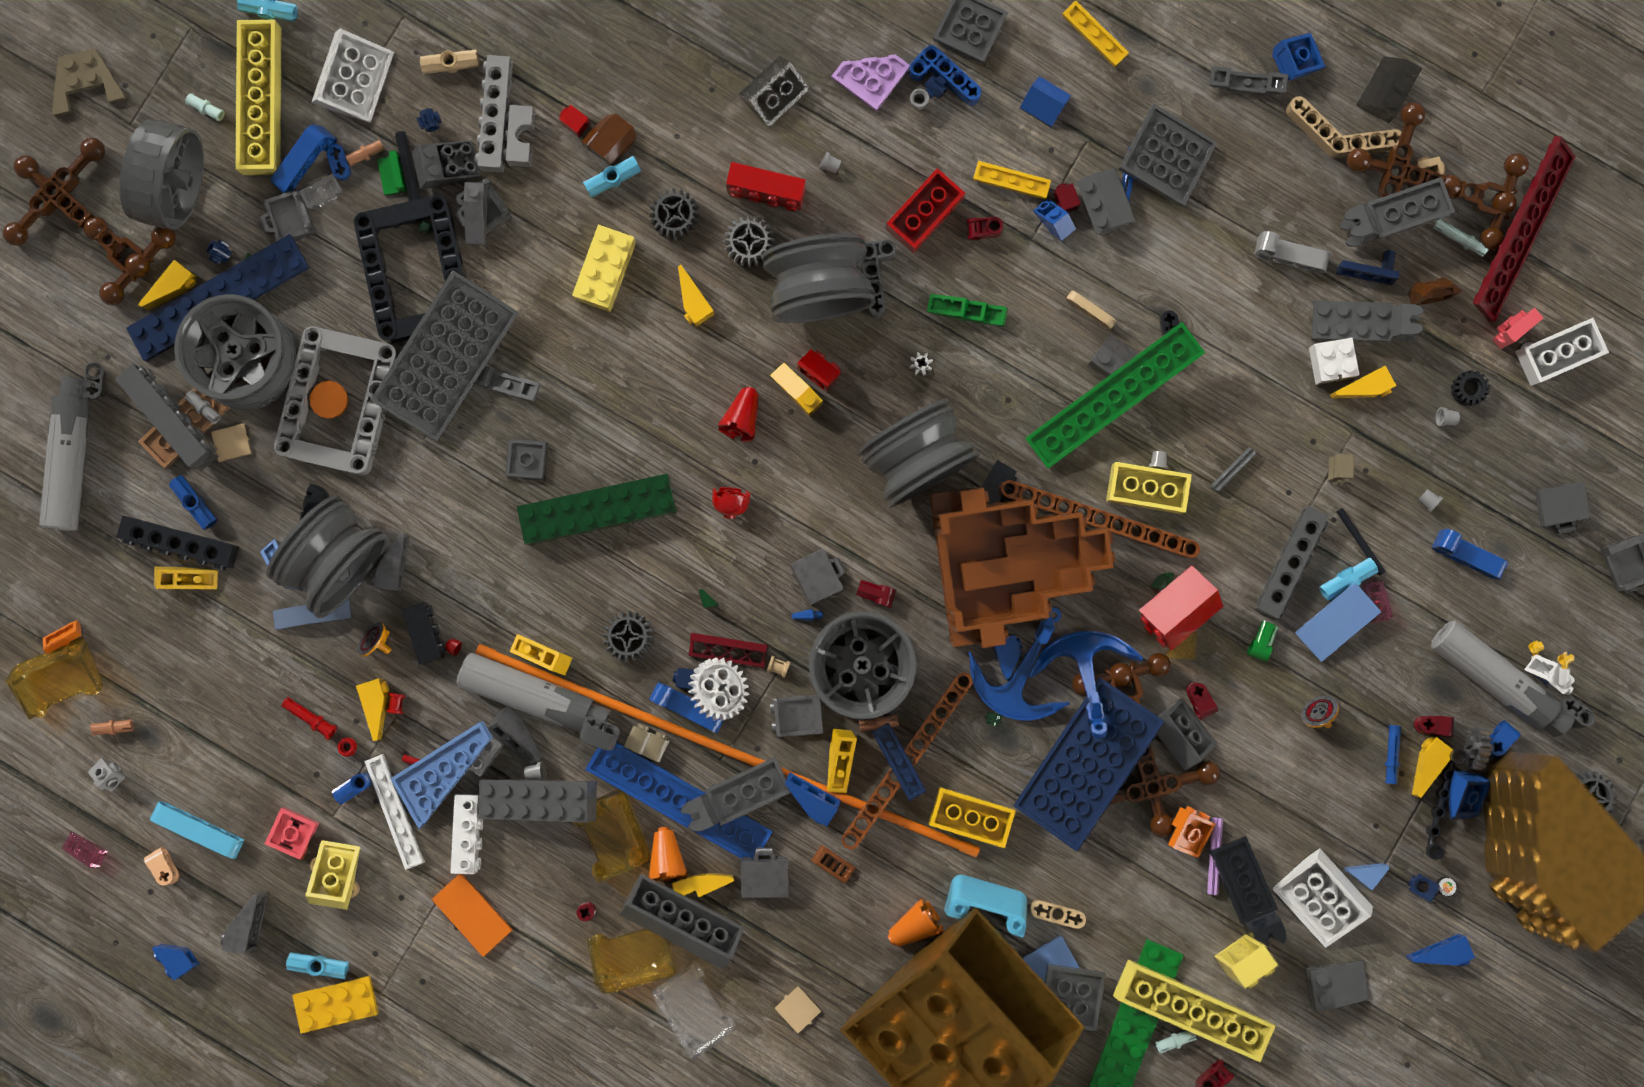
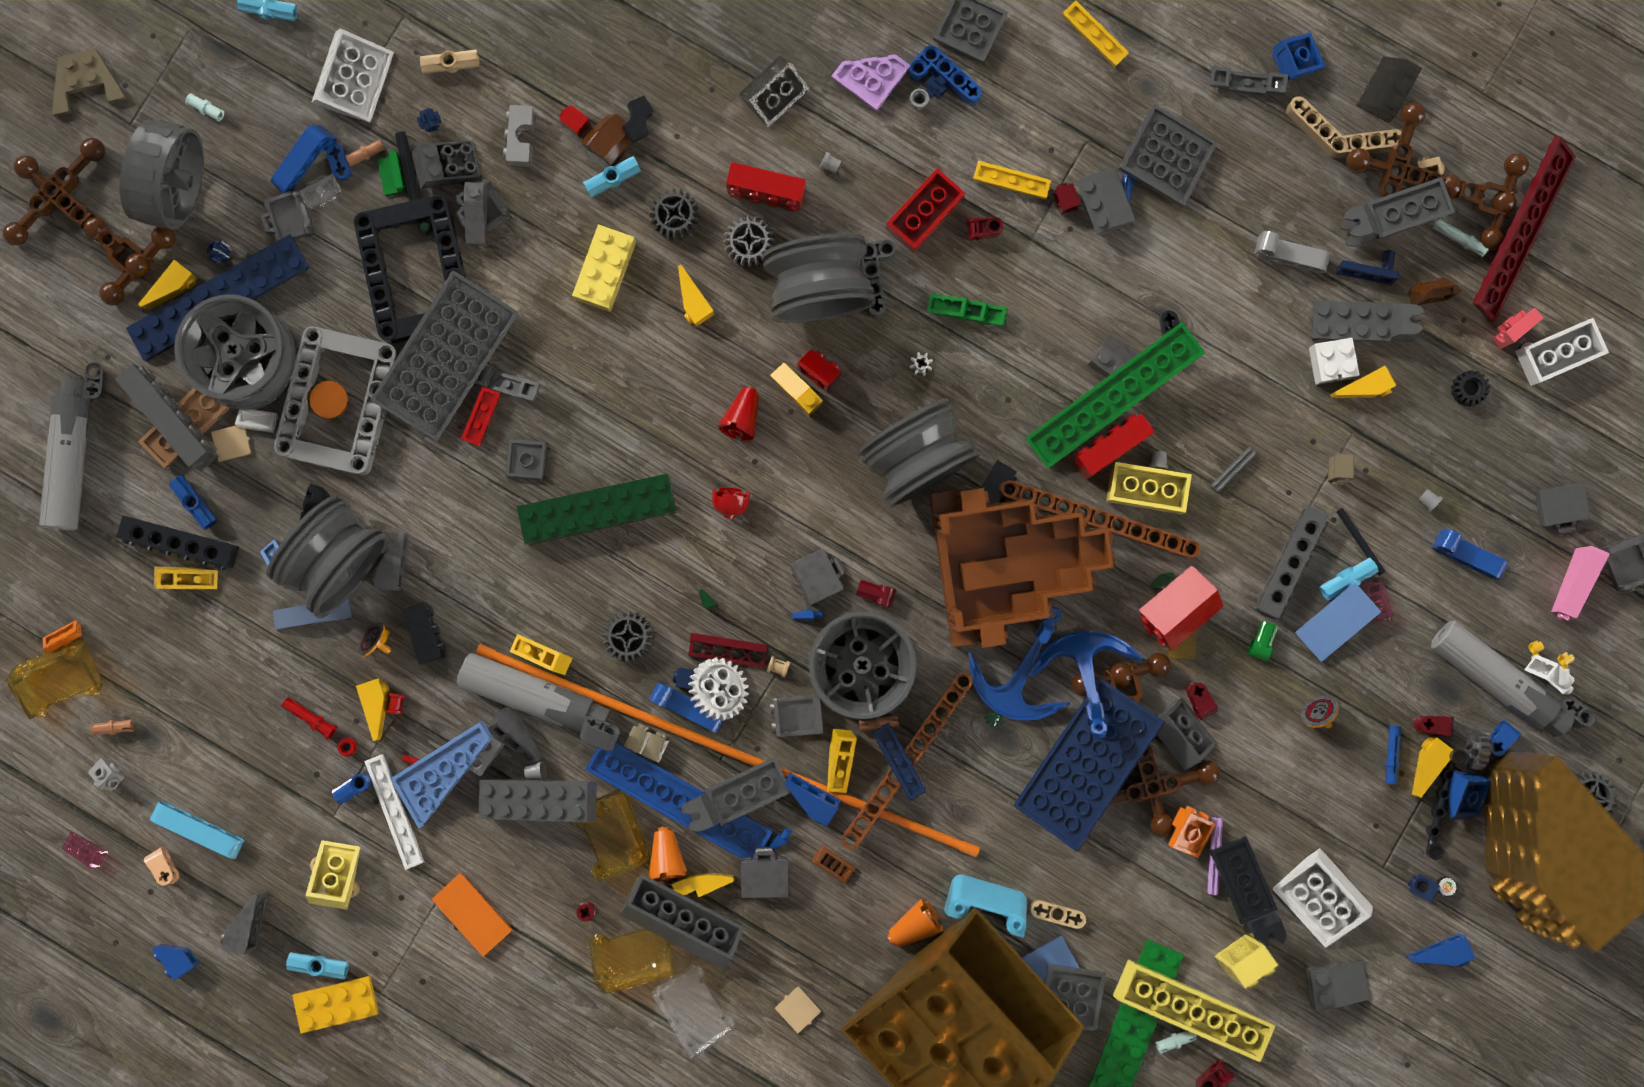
light grey pin [185,390,221,424] -> none
light yellow brick [236,20,281,175] -> none
coral brick [265,807,320,860] -> none
red hinge [445,639,462,656] -> none
white brick [451,794,483,874] -> none
light grey brick [475,55,513,173] -> none
yellow brick [928,787,1016,848] -> none
blue slope [992,635,1023,679] -> none
blue slope [1020,76,1071,128] -> none
blue slope [1033,199,1076,241] -> none
tan beam [1066,291,1116,330] -> none
medium blue slope [1344,863,1389,890] -> none
light grey piece [1435,407,1460,426] -> none
none -> white tile [235,409,279,433]
none -> red plate [461,386,501,447]
none -> black tile [622,96,654,143]
none -> blue bar [765,828,792,850]
none -> red brick [1073,413,1155,480]
none -> bright pink slope [1551,546,1610,621]

